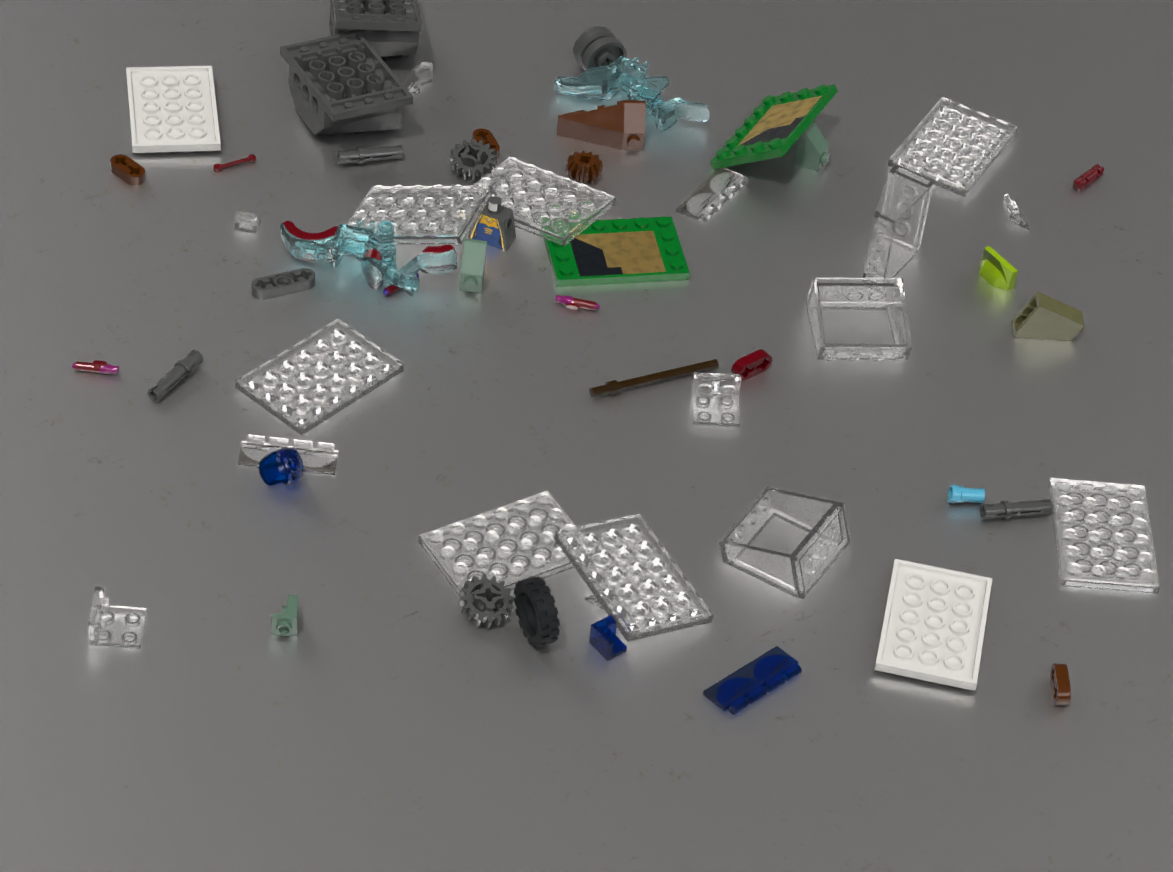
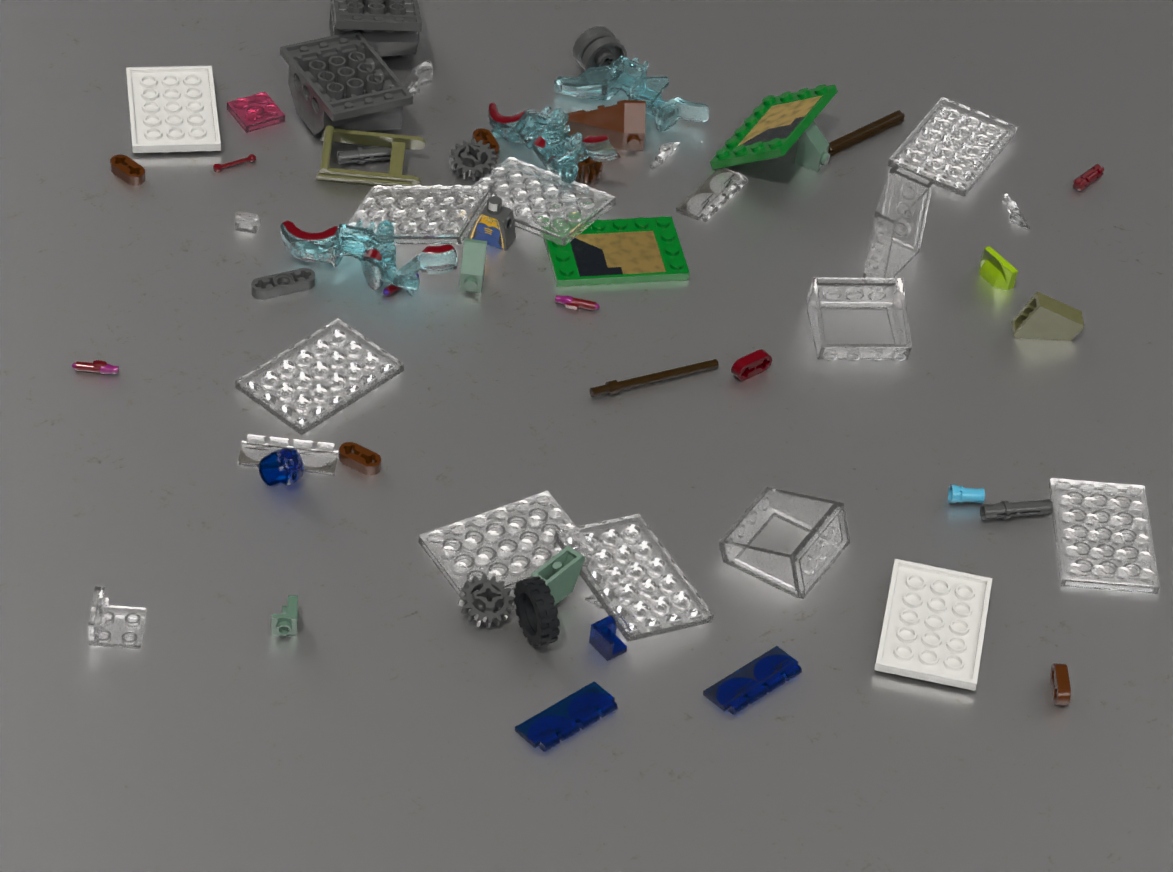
dark grey pin [147,350,203,402] -> none
clear bracket [691,372,741,427] -> none
none -> clear pink plate [227,92,285,133]
none -> olive piece [315,125,426,189]
none -> reddish brown beam [339,442,381,475]
none -> clear light blue piece [488,103,621,183]
none -> clear blue windscreen [515,681,618,752]
none -> sand green slope [530,546,585,605]
none -> clear hand [650,142,680,169]
none -> dark brown axle [828,110,905,156]

